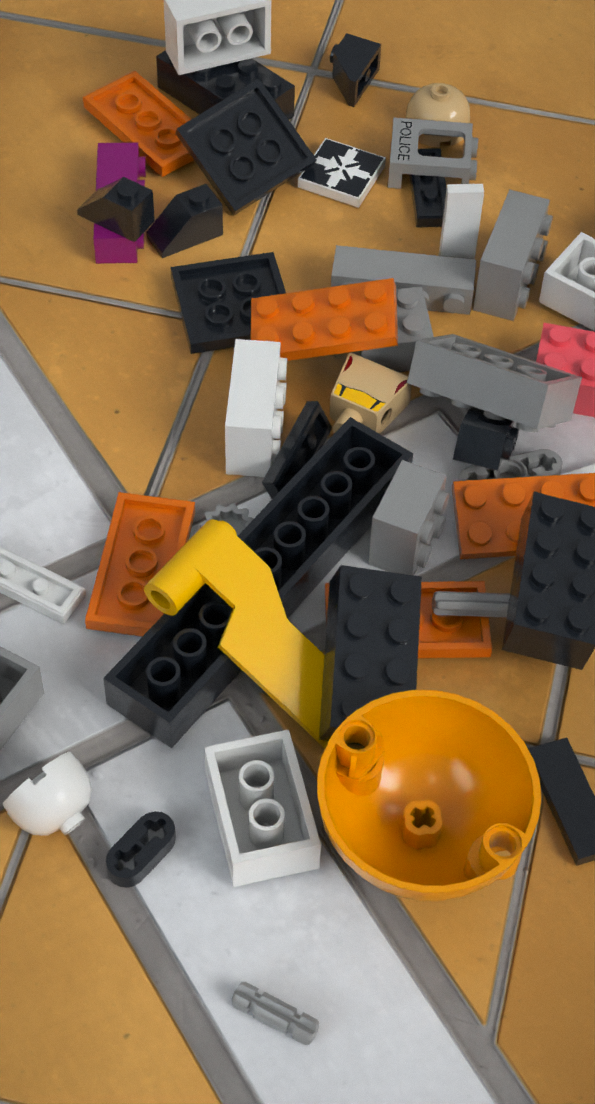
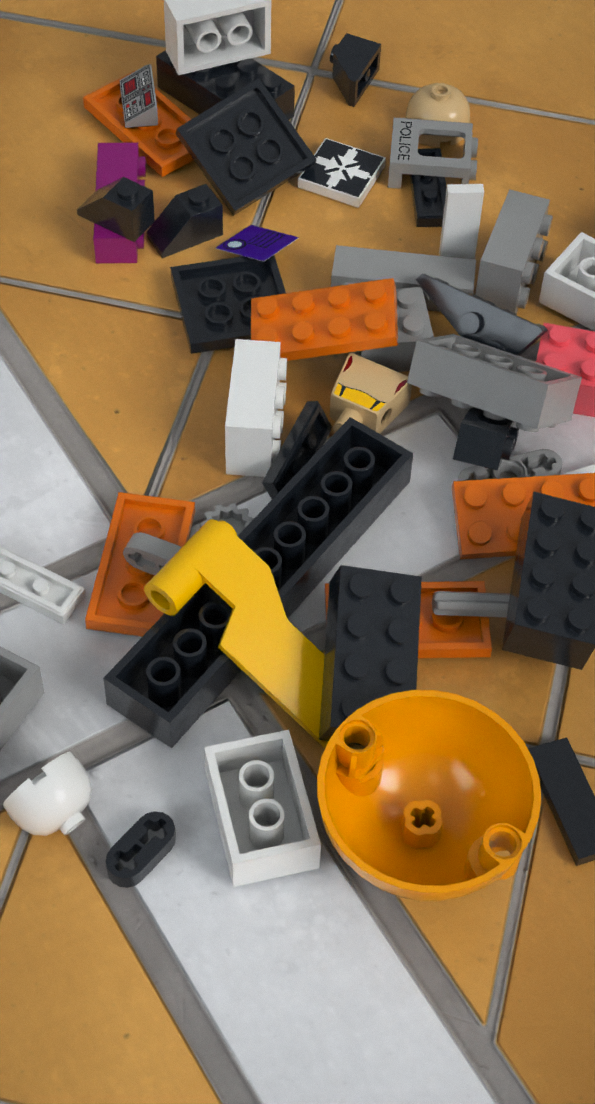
light grey axle [232,982,319,1045] -> none
light grey brick [368,460,450,575] -> none
none -> slope [119,64,158,128]
none -> light grey beam [123,532,182,575]
none -> dark purple sticker [216,225,299,261]
none -> wing [416,274,548,356]

